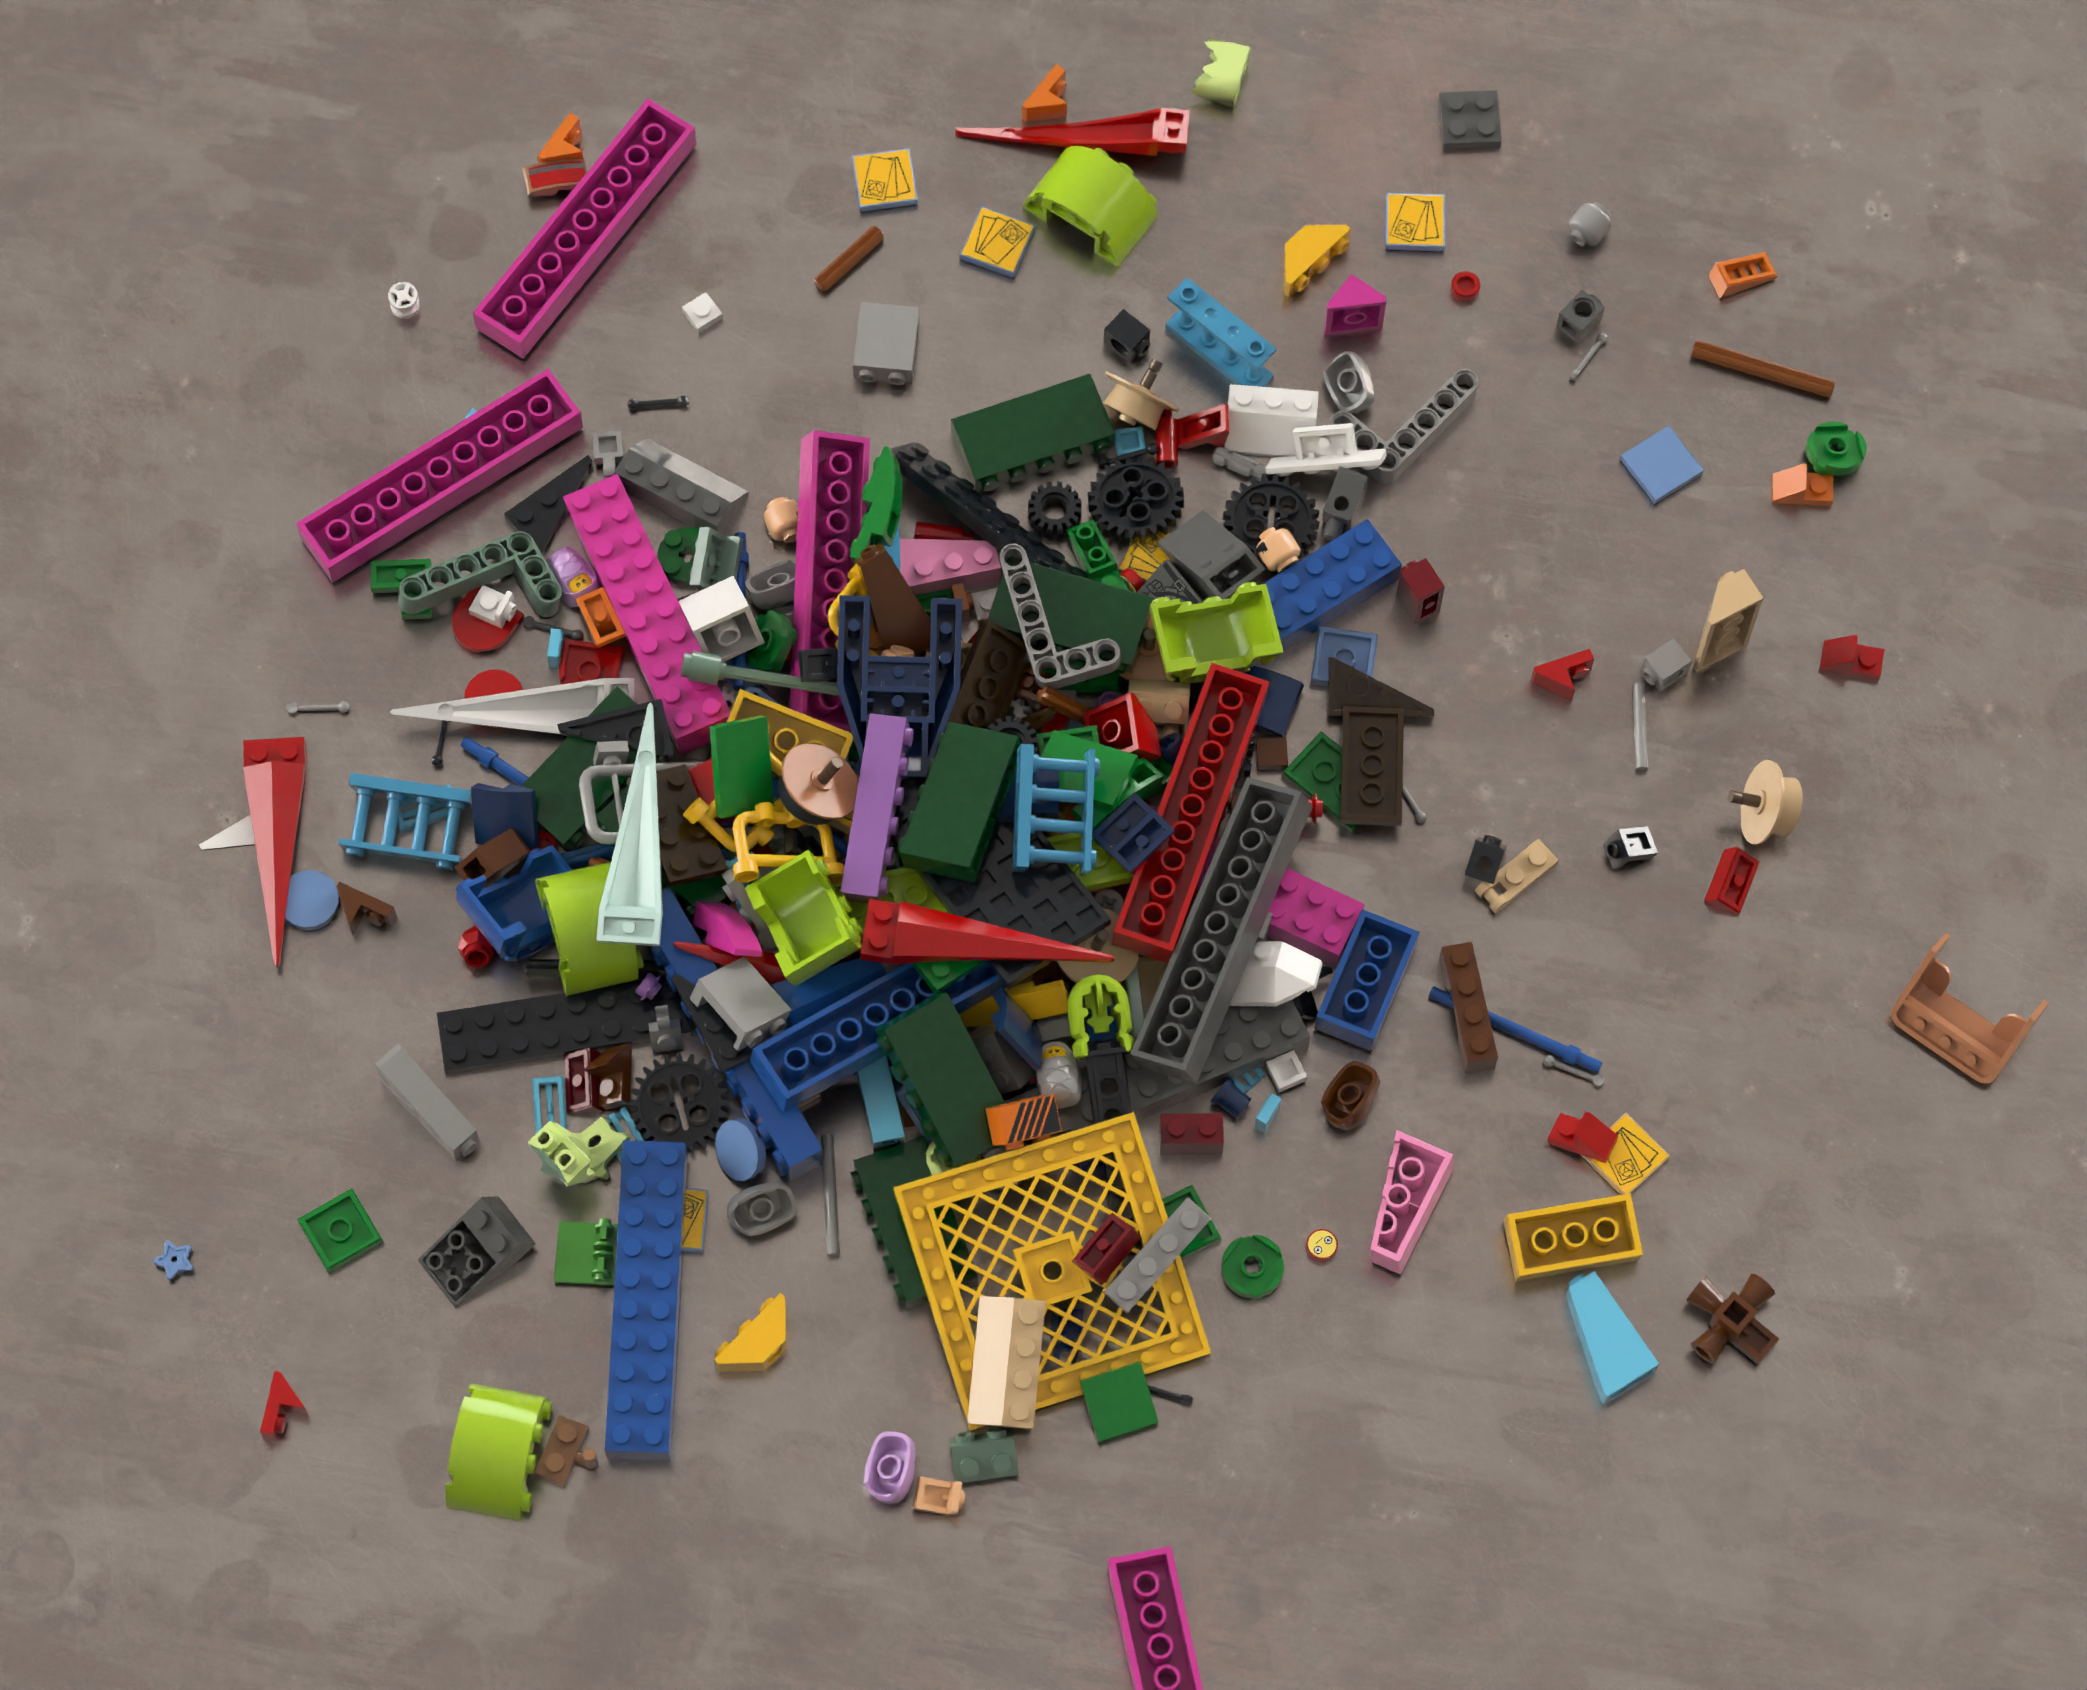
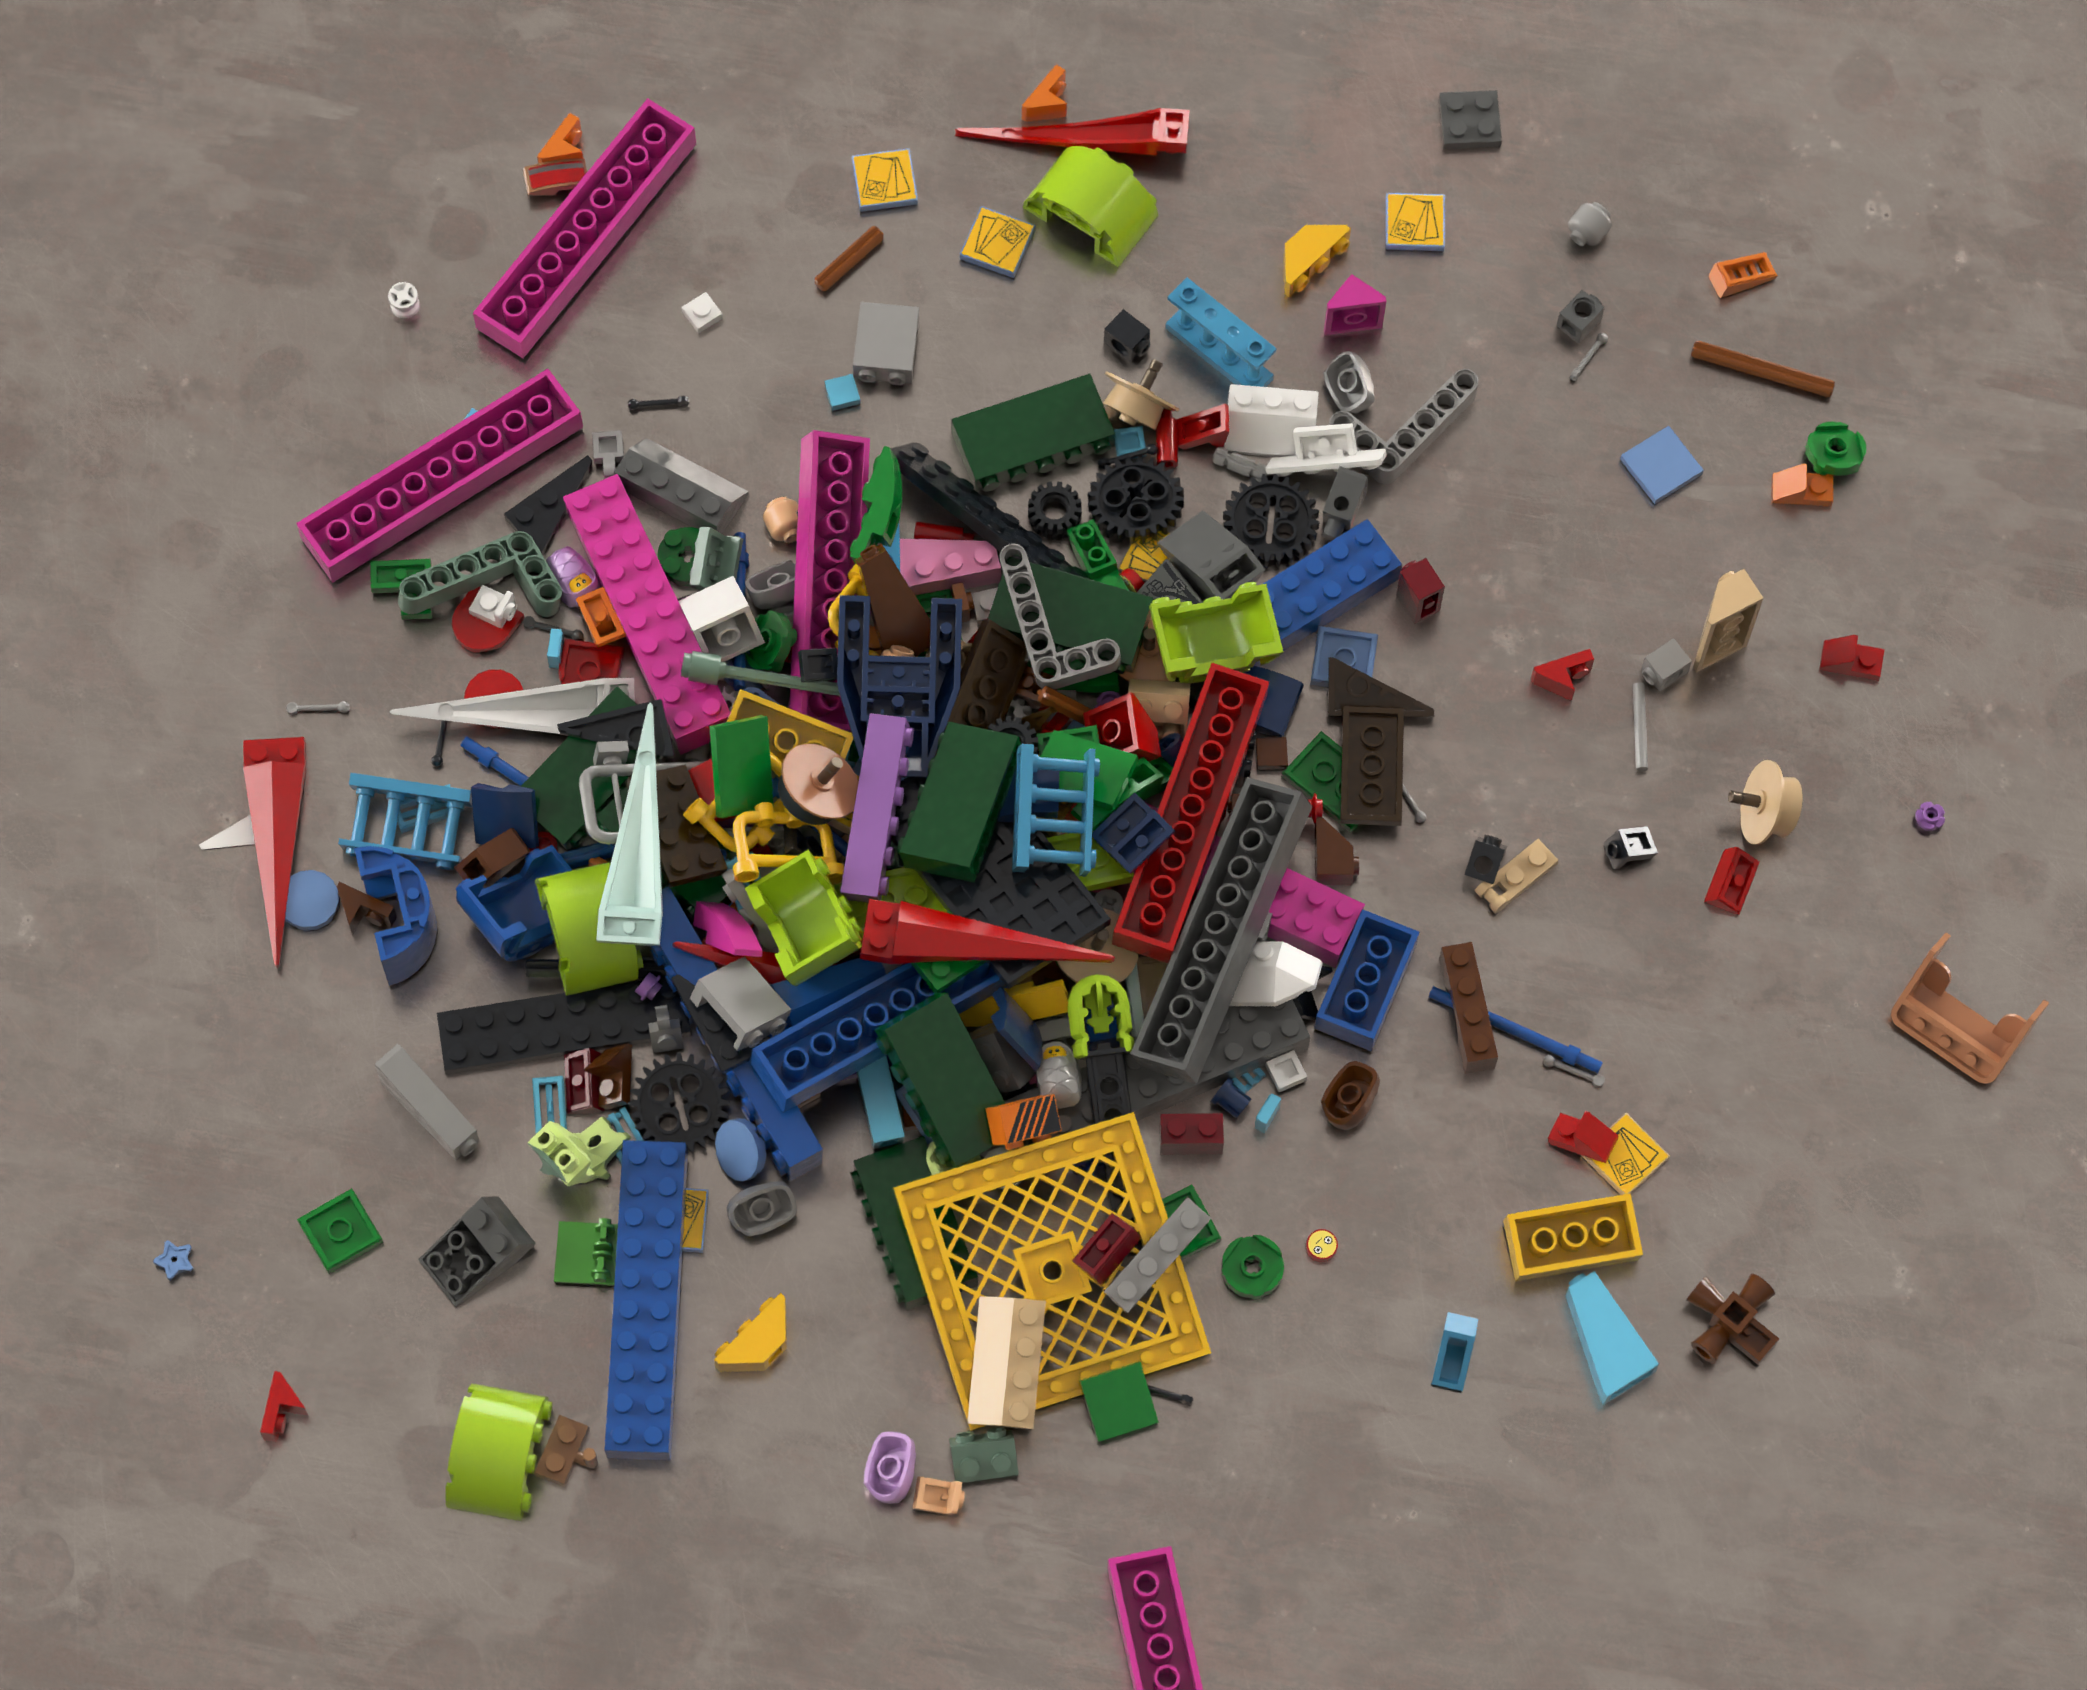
red rock [457,925,495,967] -> none
light grey bar [821,1133,840,1257] -> none
clear blue plate [1051,1308,1083,1364] -> none
yellowish green piece [1191,38,1250,108] -> none
light nougat head [1256,527,1301,573] -> none
bright pink wedge [1371,1130,1454,1275] -> none
red tile [1450,271,1480,302] -> none
none -> blue cylinder [354,846,437,986]
none -> medium azure tile [824,374,861,411]
none -> reddish brown slope [1315,817,1359,885]
none -> dark azure slope [1432,1312,1479,1391]
none -> medium lavender plate [1915,802,1945,831]

